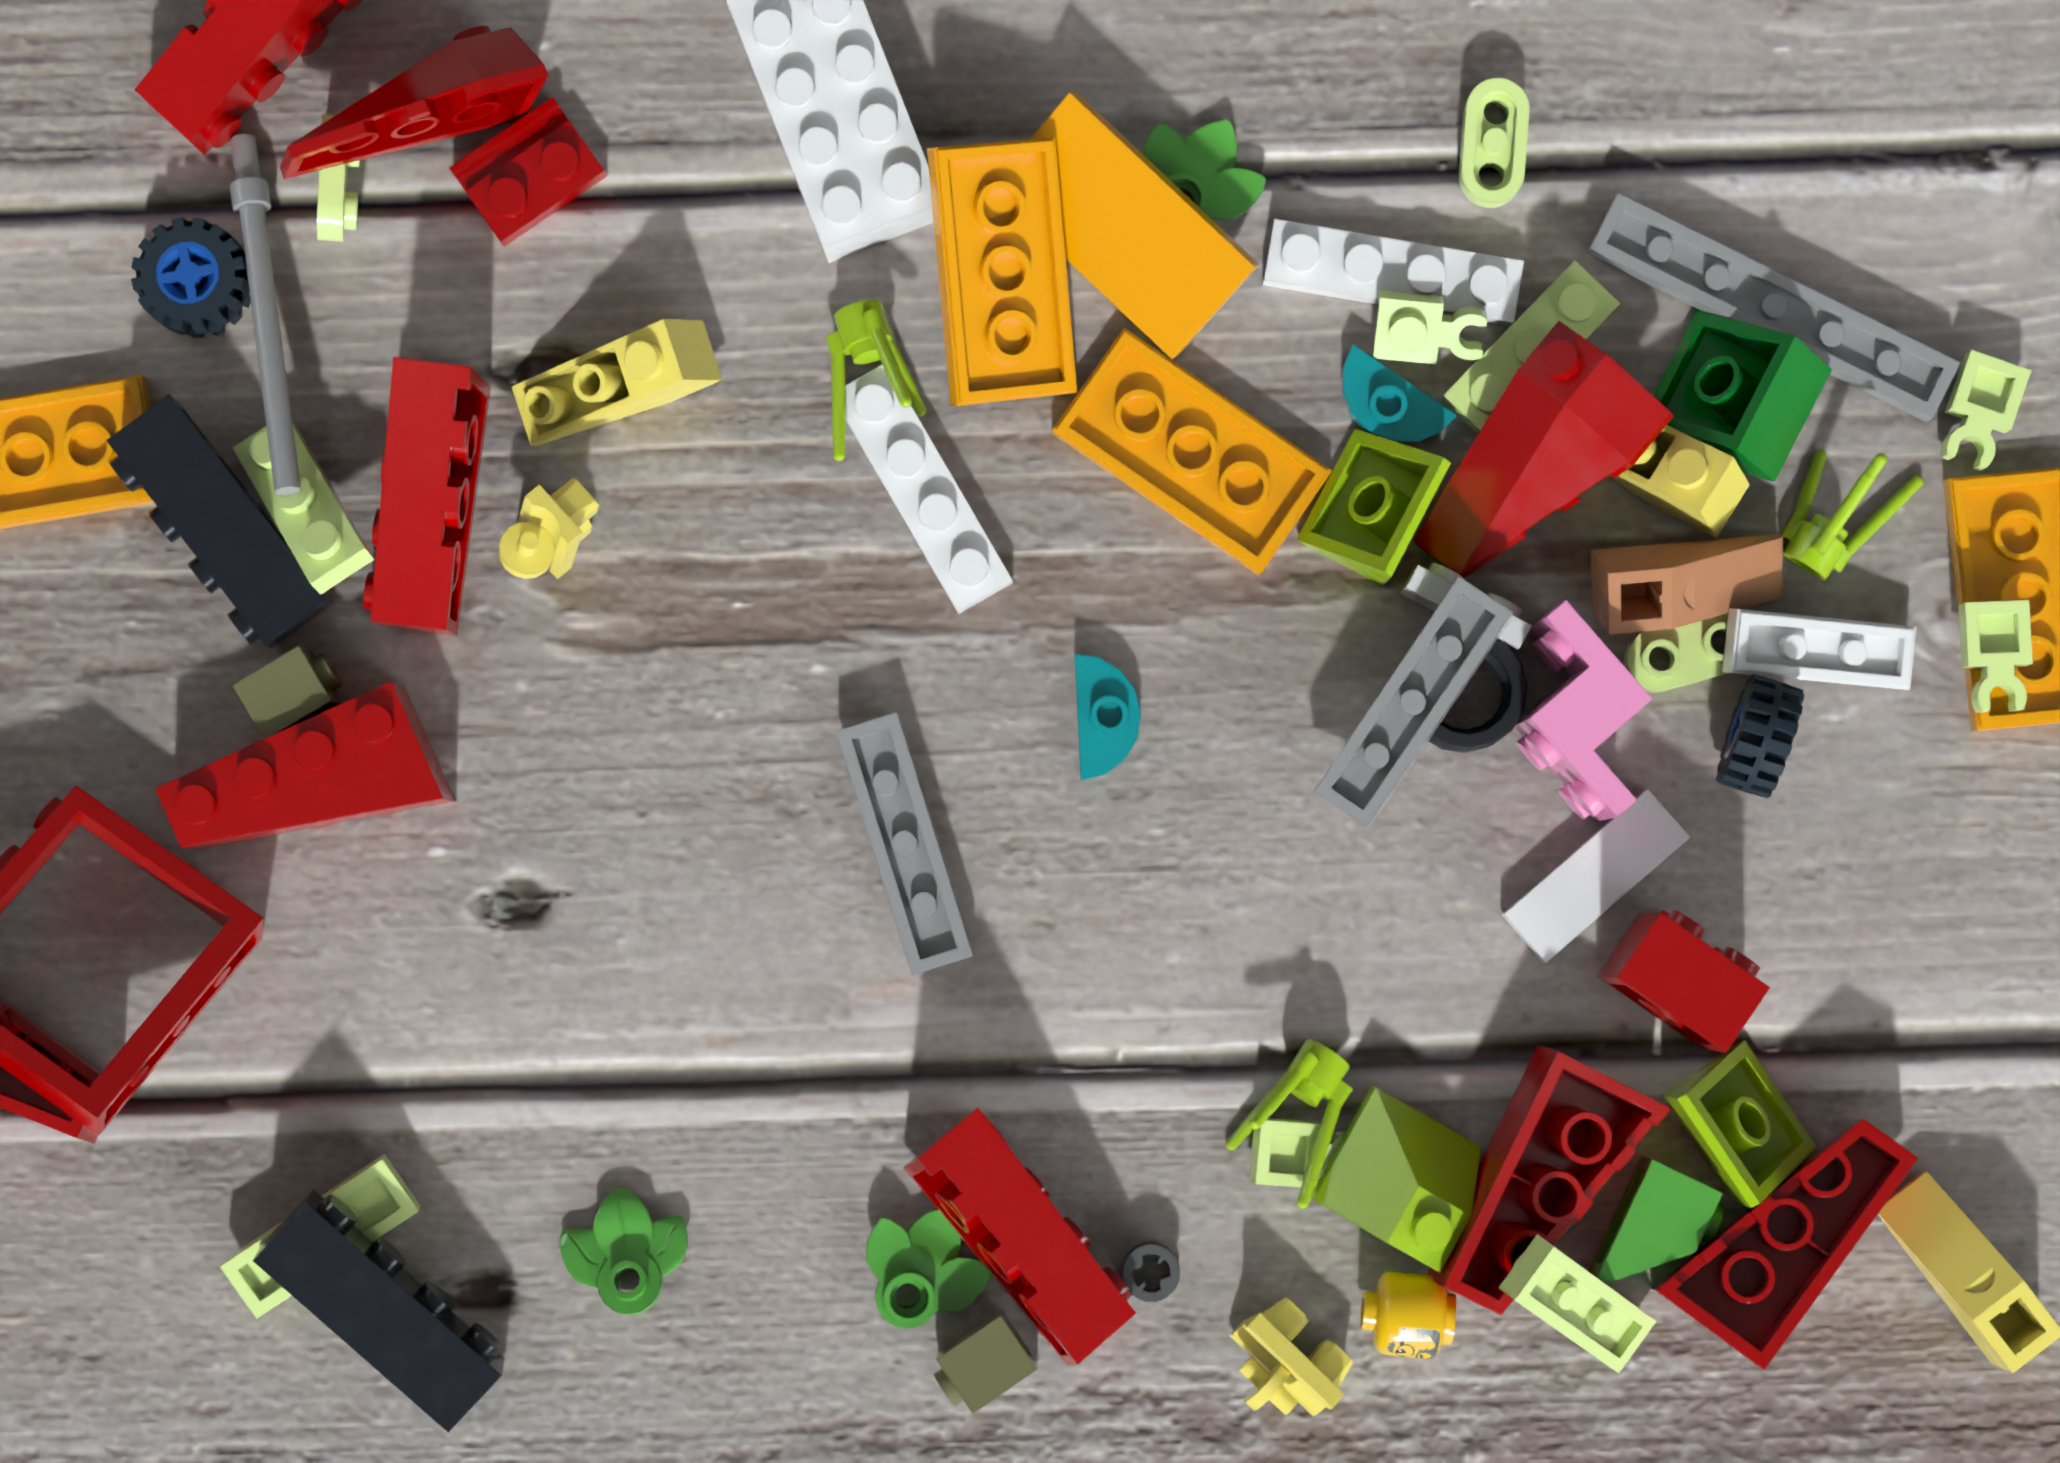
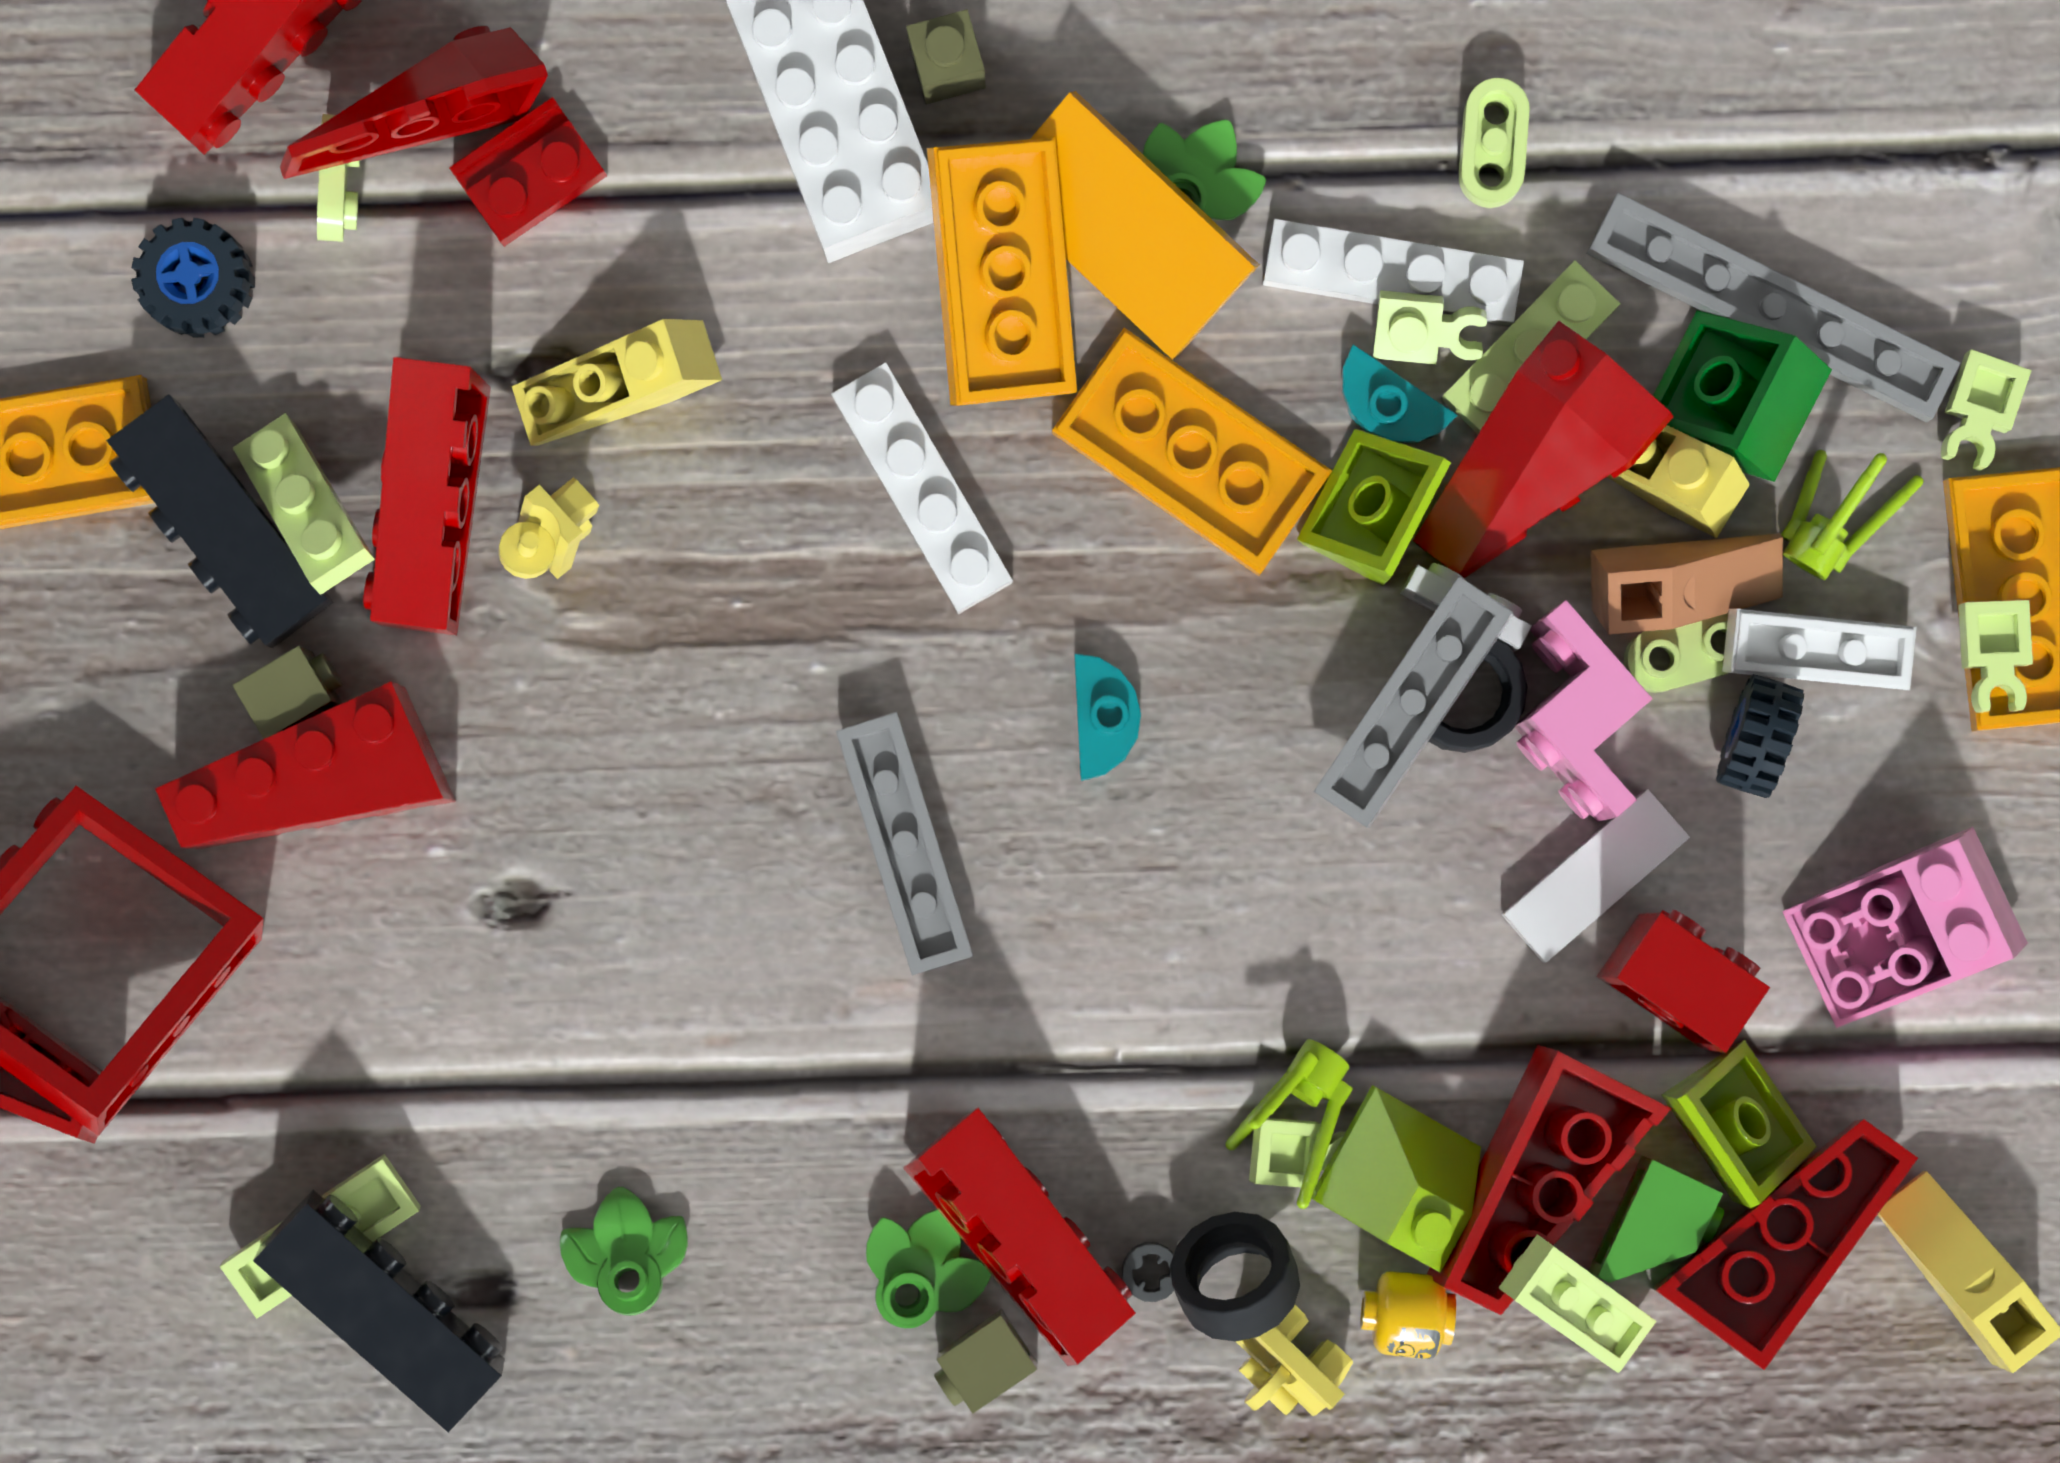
light grey bar [230,134,301,496] -> none
lime plant [825,300,926,461] -> none
none -> olive brick [906,9,986,105]
none -> black tyre [1170,1211,1300,1342]
none -> bright pink slope [1782,827,2028,1028]

